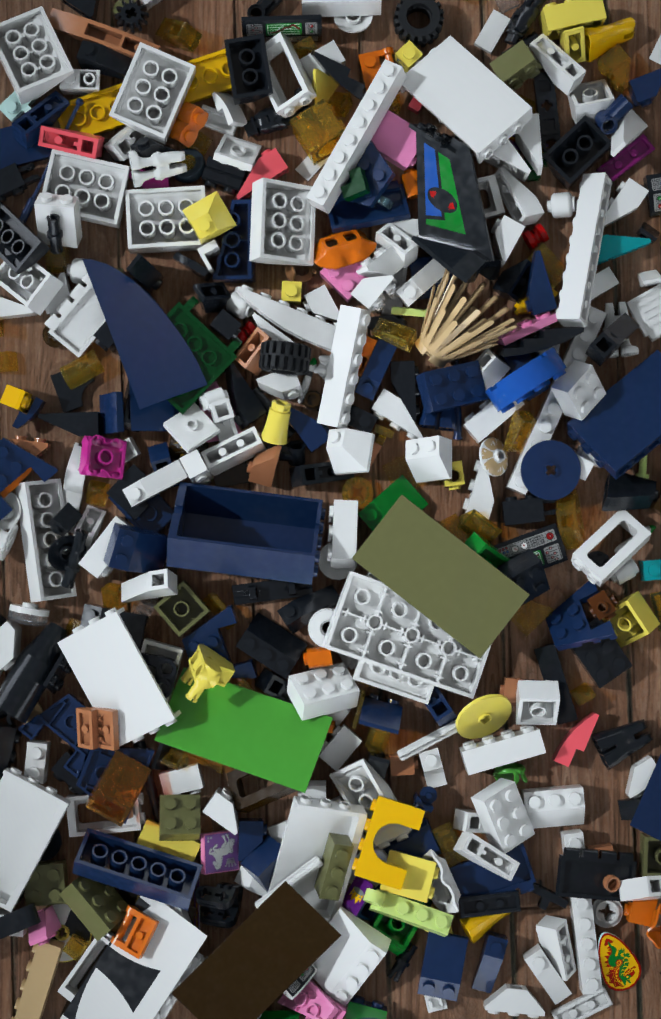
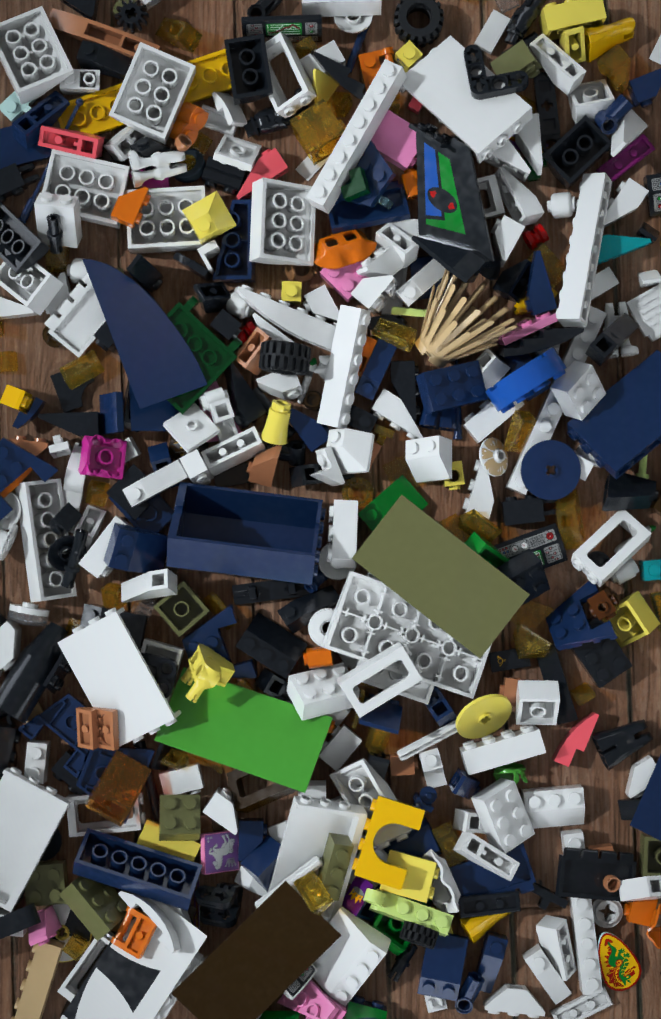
none -> white tile [48,434,72,459]
none -> orange slope [111,187,151,229]
none -> white slope [118,890,181,954]
none -> nougat hinge [174,134,192,152]
none -> clear yellow slope [293,871,334,916]
none -> dark blue pin [304,570,328,593]
none -> white slope [310,446,345,486]
none -> white piece [337,642,423,718]
none -> dark blue bar [346,27,369,73]
none -> black tyre [399,921,439,949]
none -> dark blue slope [448,767,481,800]
none -> dark blue piece [455,971,485,1014]
none -> black beam [464,45,529,100]
none -> black tile [488,646,531,673]
none -> clear yellow slope [513,622,552,659]

